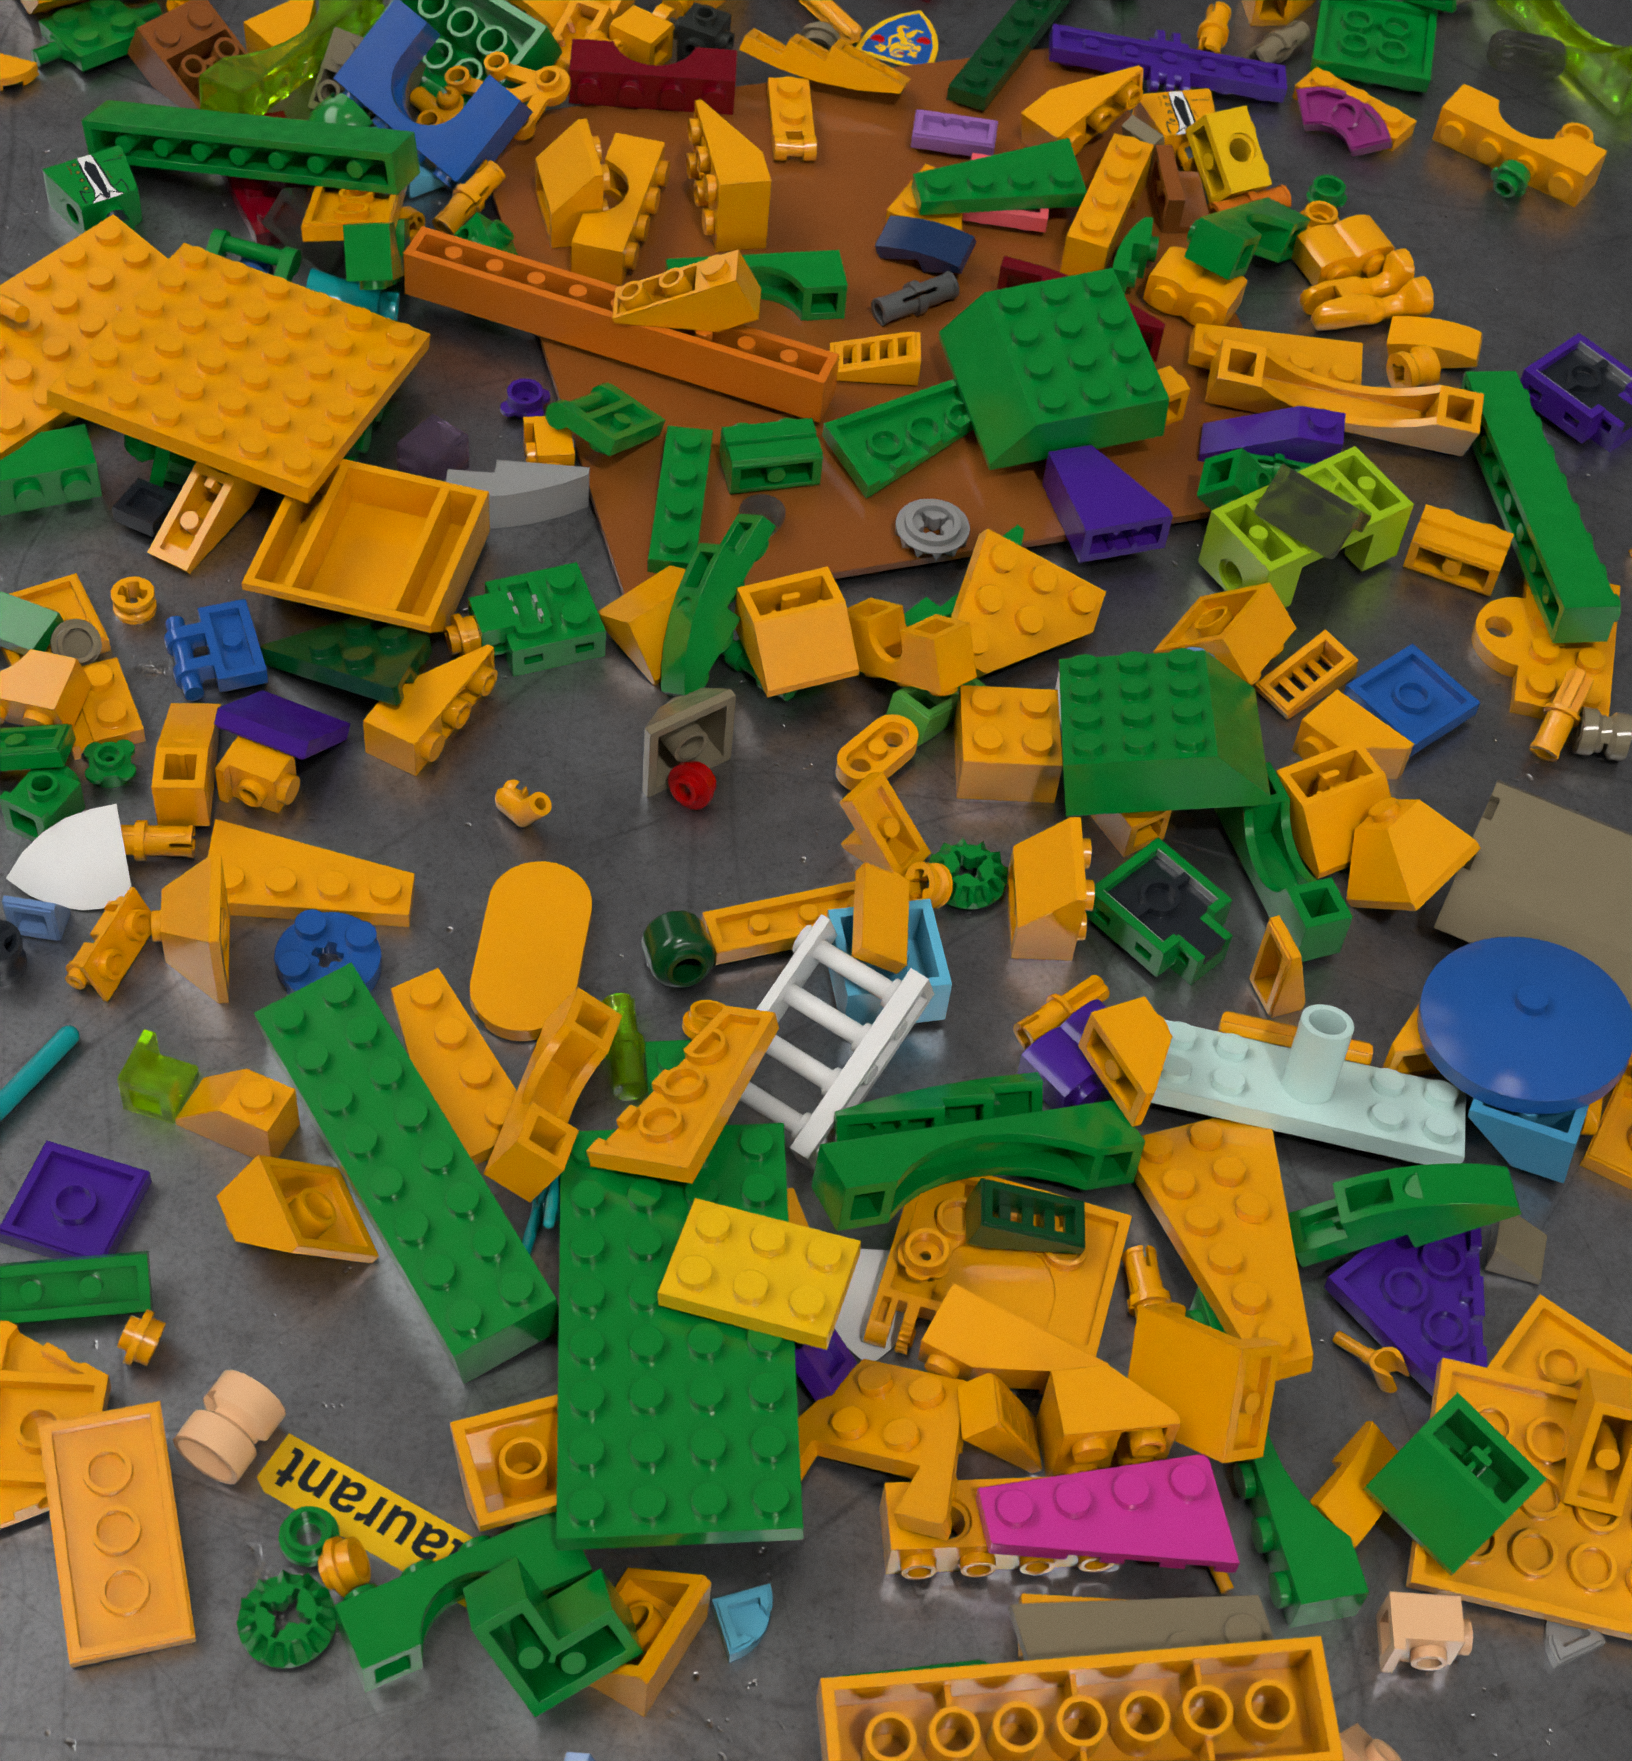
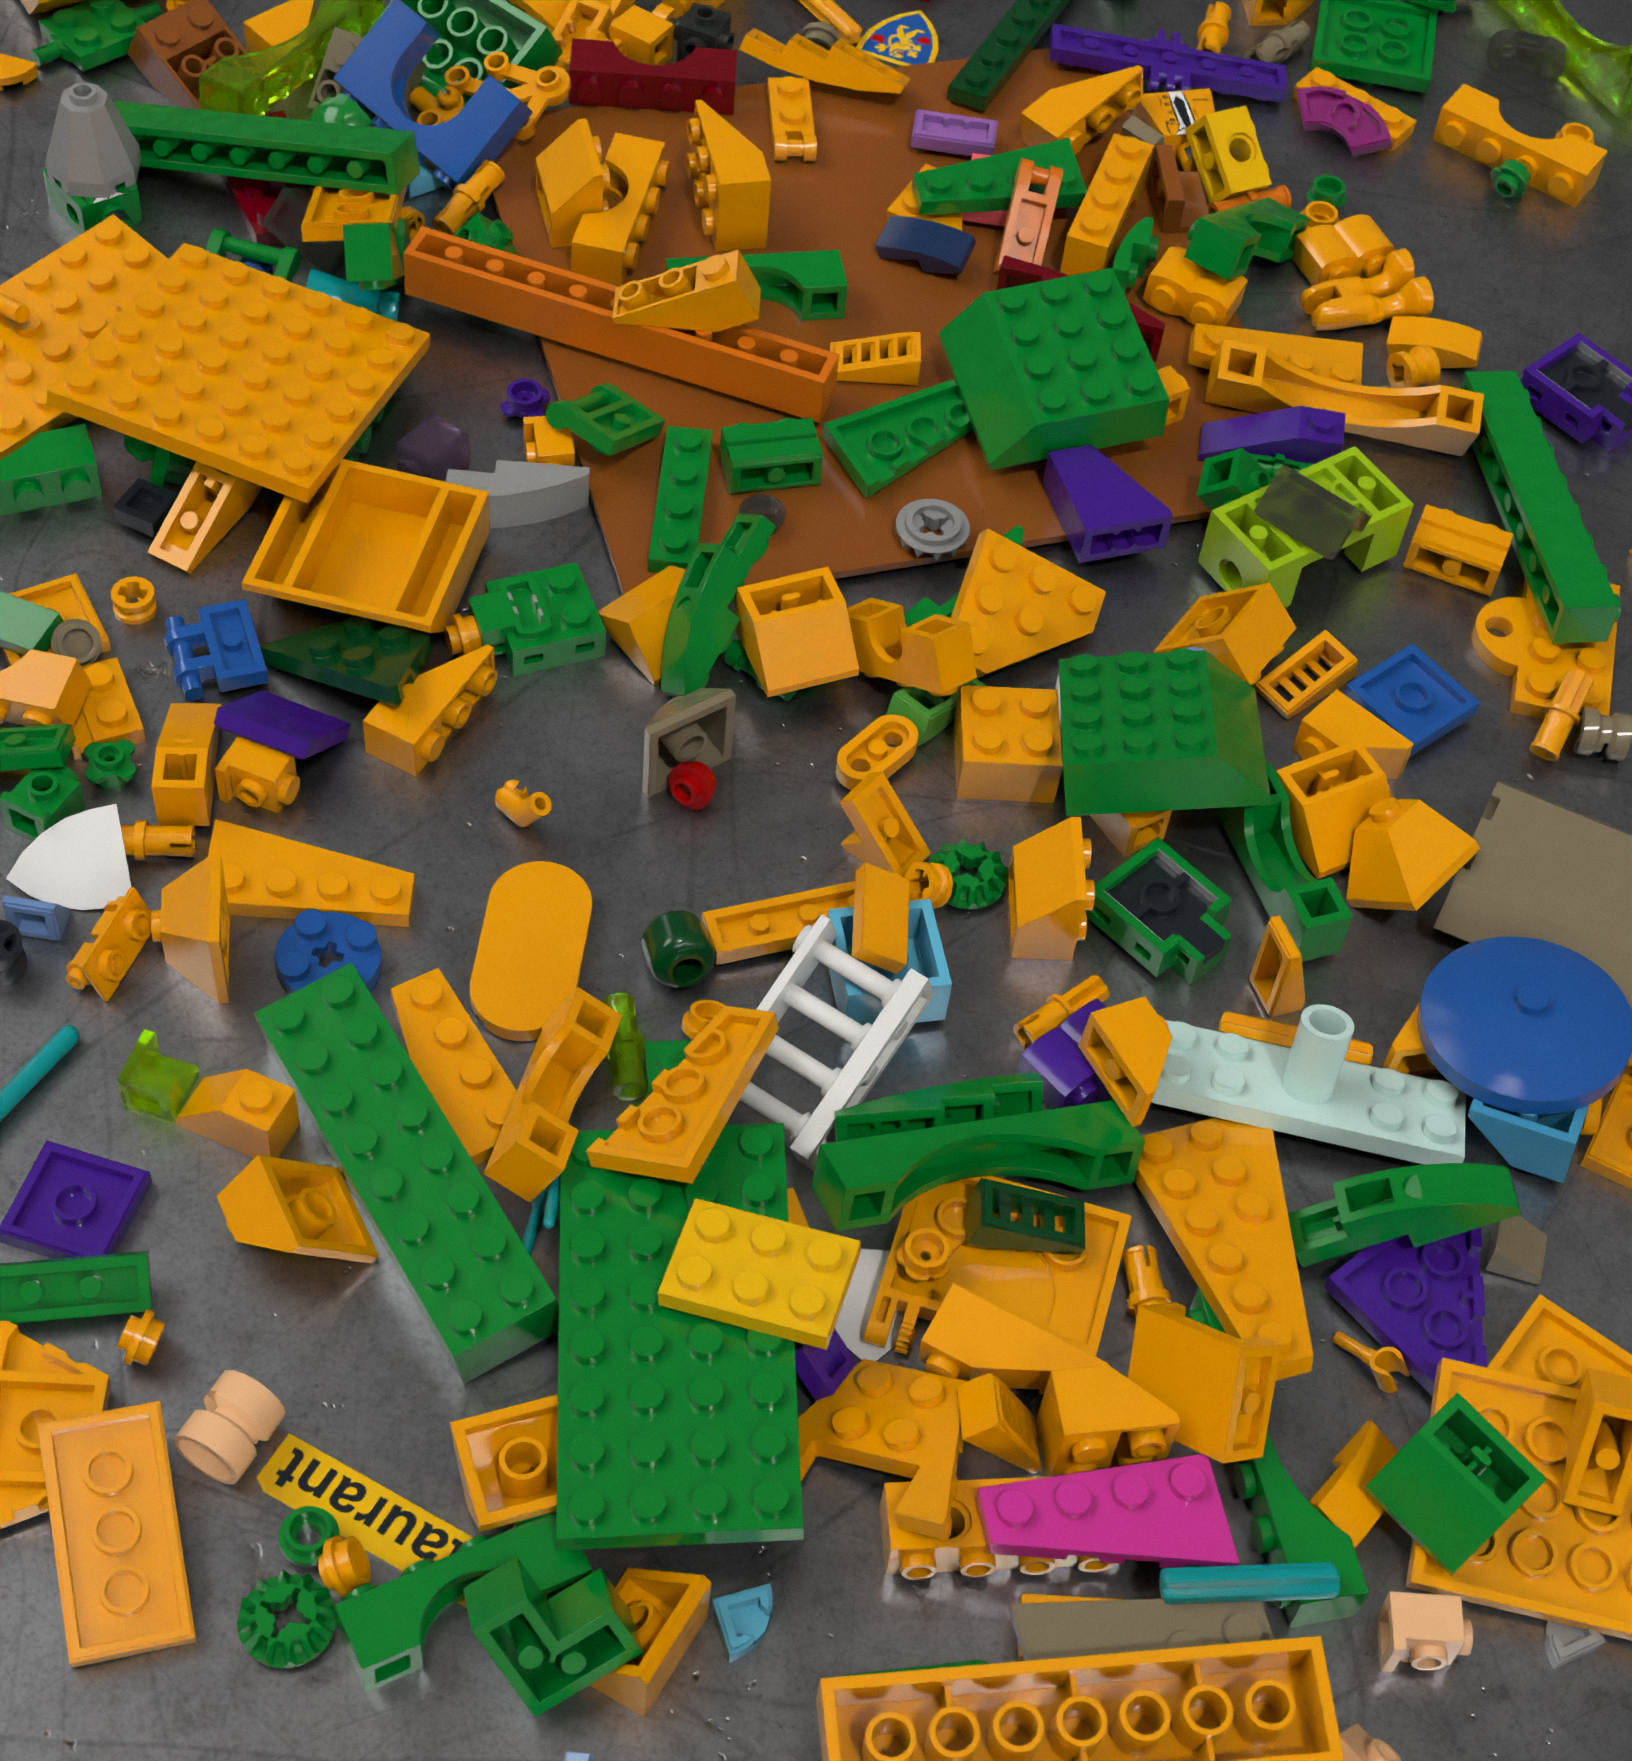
dark grey pin [871,271,959,326] -> none
none -> light grey cone [45,82,141,198]
none -> orange plate [993,158,1063,276]
none -> teal axle [1159,1562,1340,1605]

